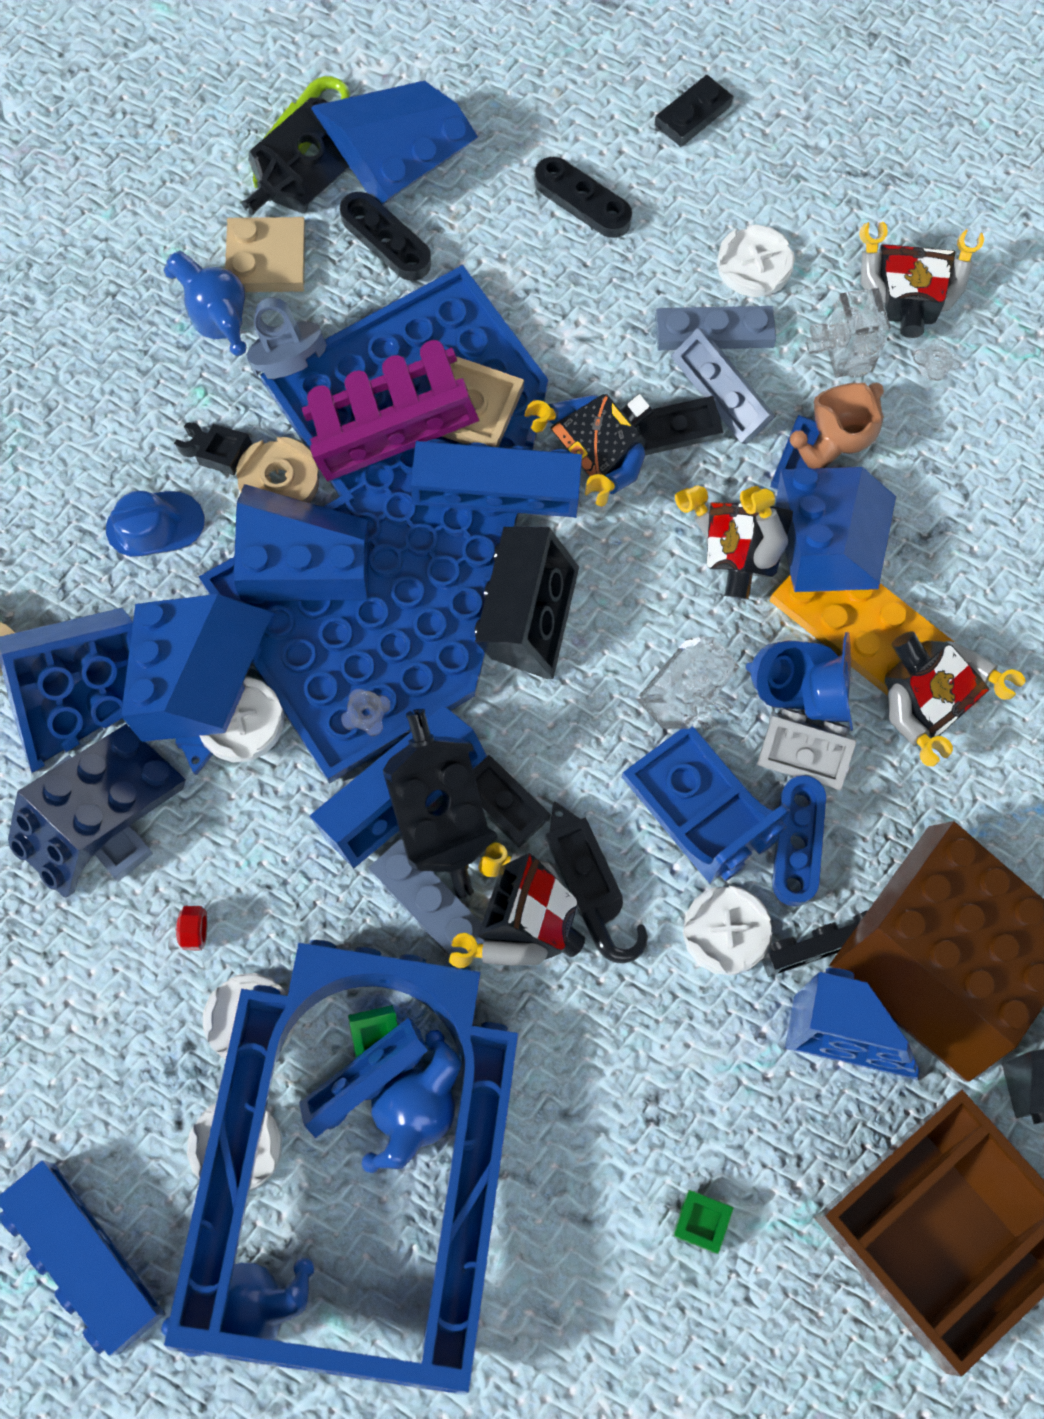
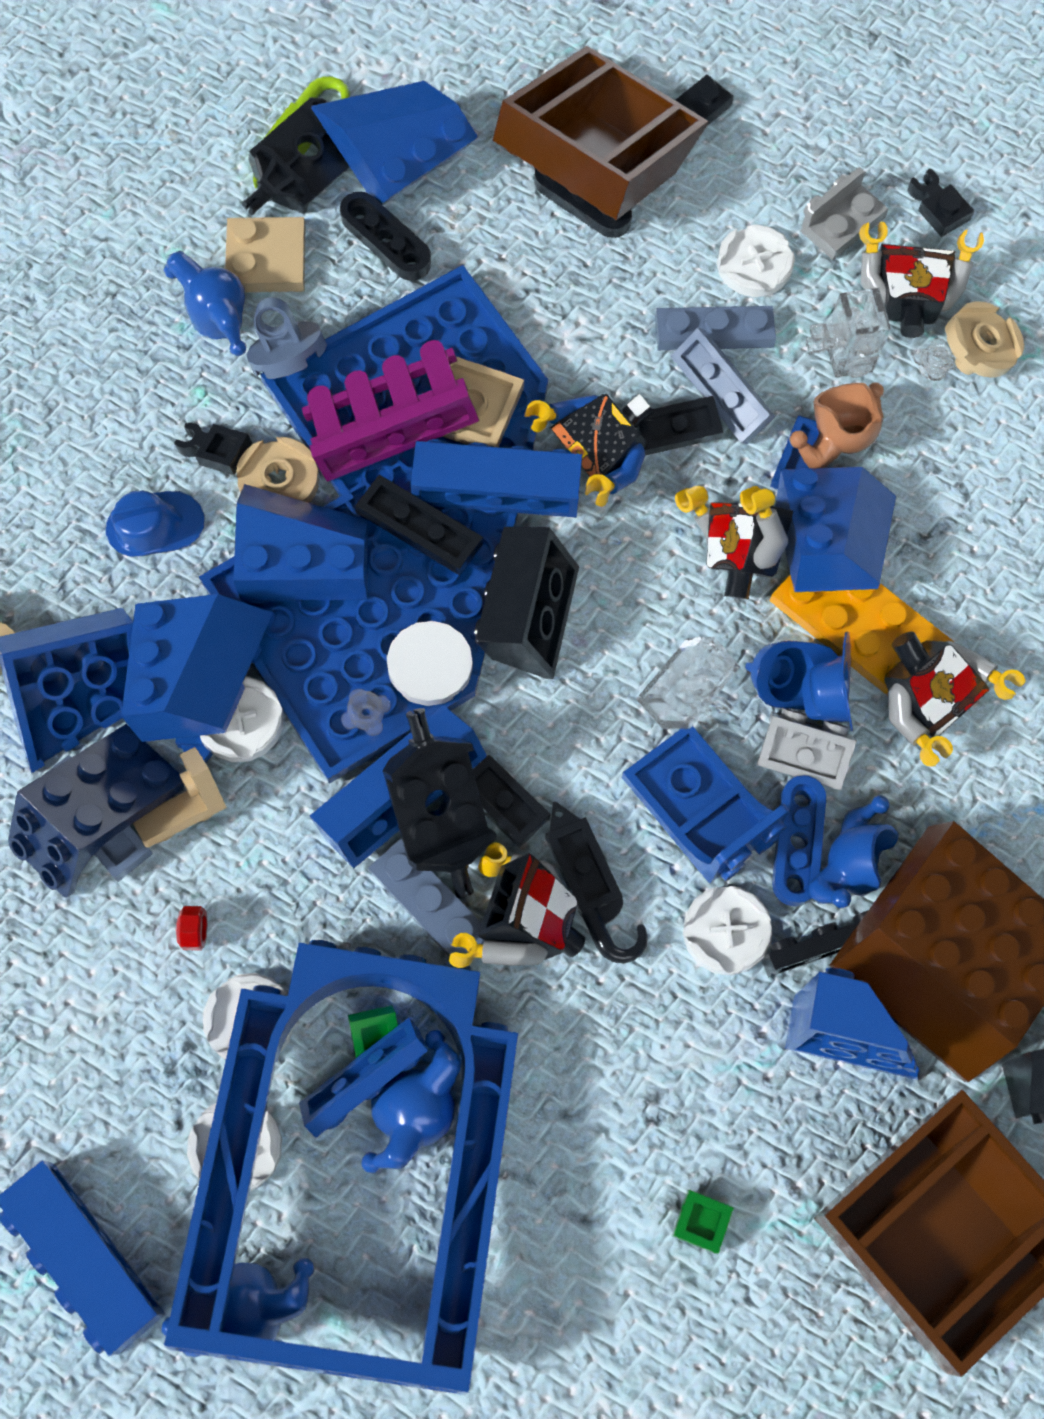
none -> tan bracket [133,747,227,847]
none -> black plate [355,474,483,576]
none -> white tile [387,621,473,706]
none -> reddish brown slope [493,46,708,220]
none -> light grey bracket [800,167,888,260]
none -> blue piece [809,795,899,909]
none -> black plate [907,169,975,237]
none -> tan plate [945,301,1024,378]

